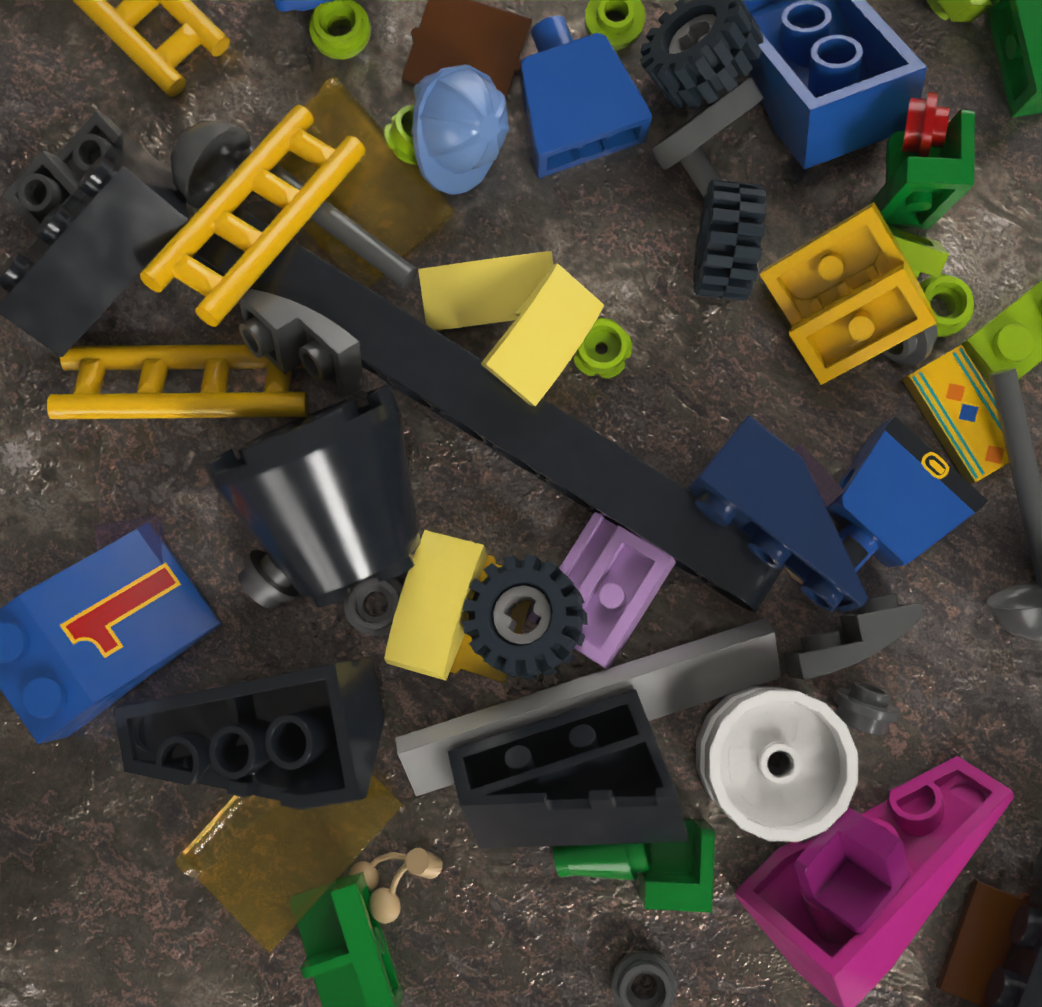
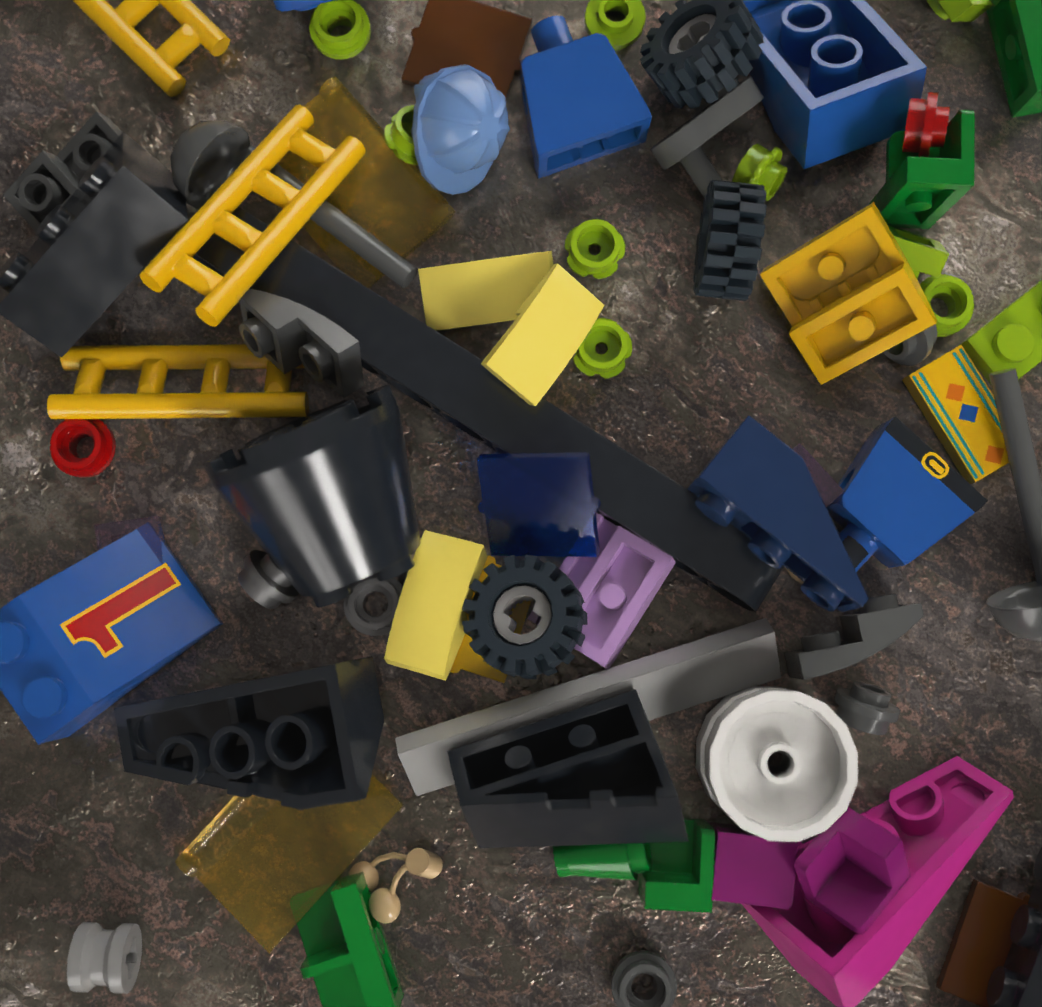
none -> red plate [50,419,116,478]
none -> light grey wheel [67,922,142,994]
none -> clear blue piece [477,452,601,557]
none -> lime plate [564,219,625,279]
none -> magenta panel [708,821,798,909]
none -> lime plate [732,144,787,201]

